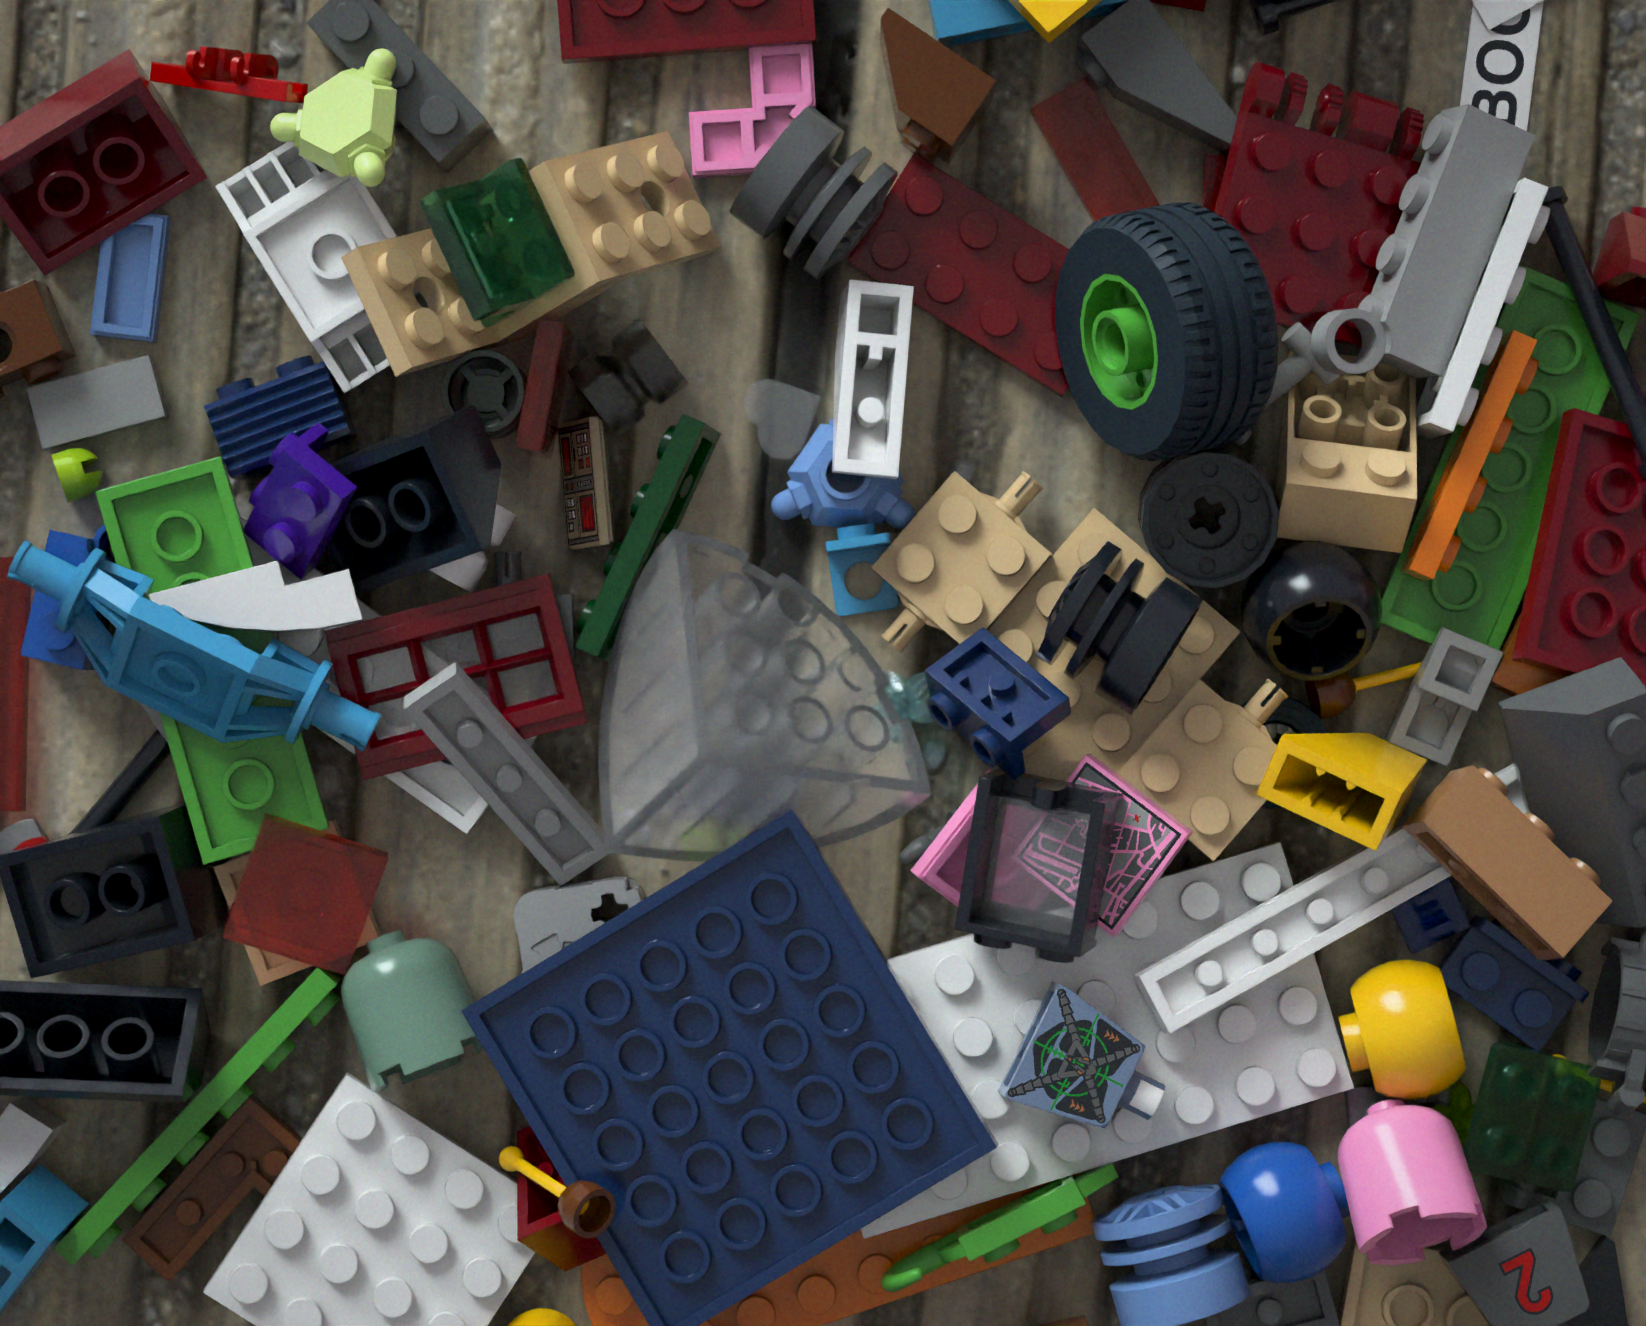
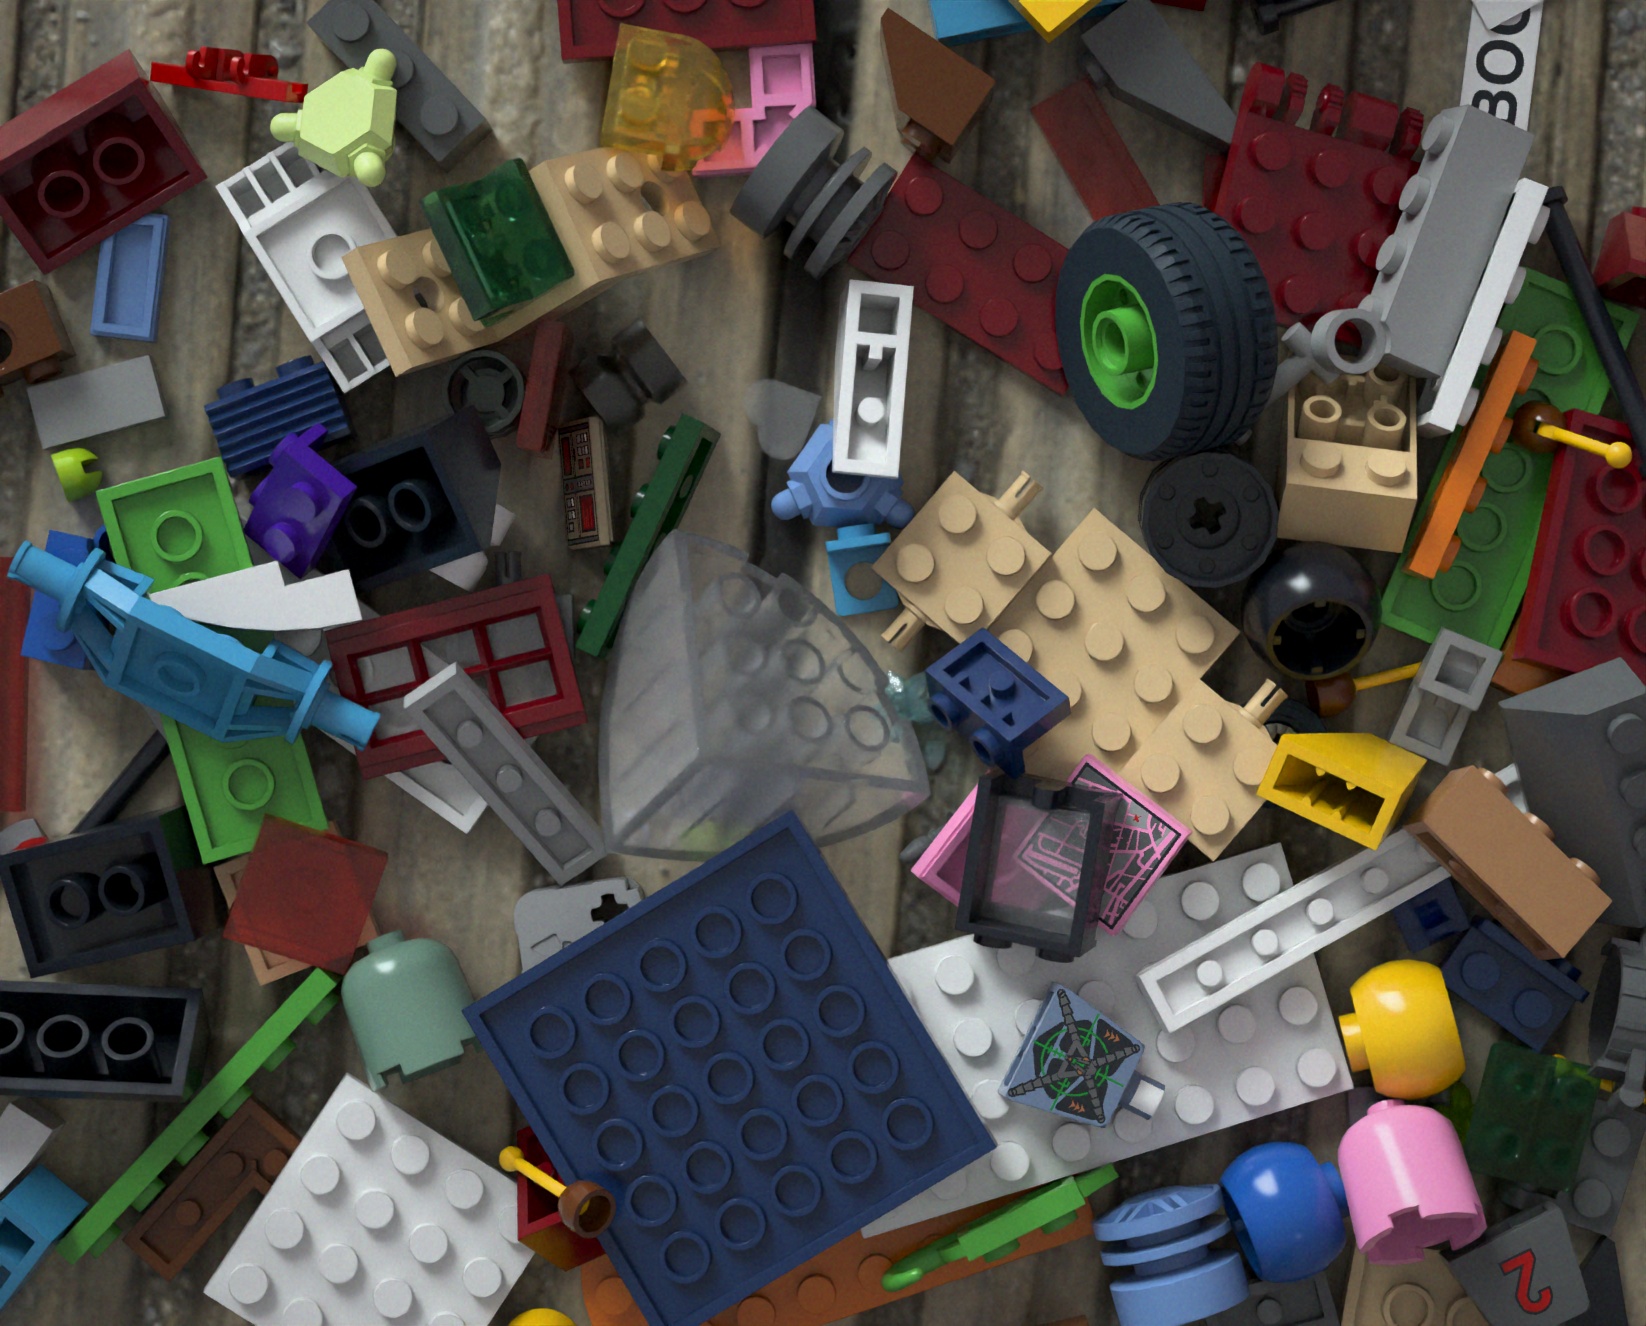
black wheel [1036,541,1203,716] -> none
none -> clear yellow slope [600,23,735,172]
none -> hinge [1510,400,1632,469]

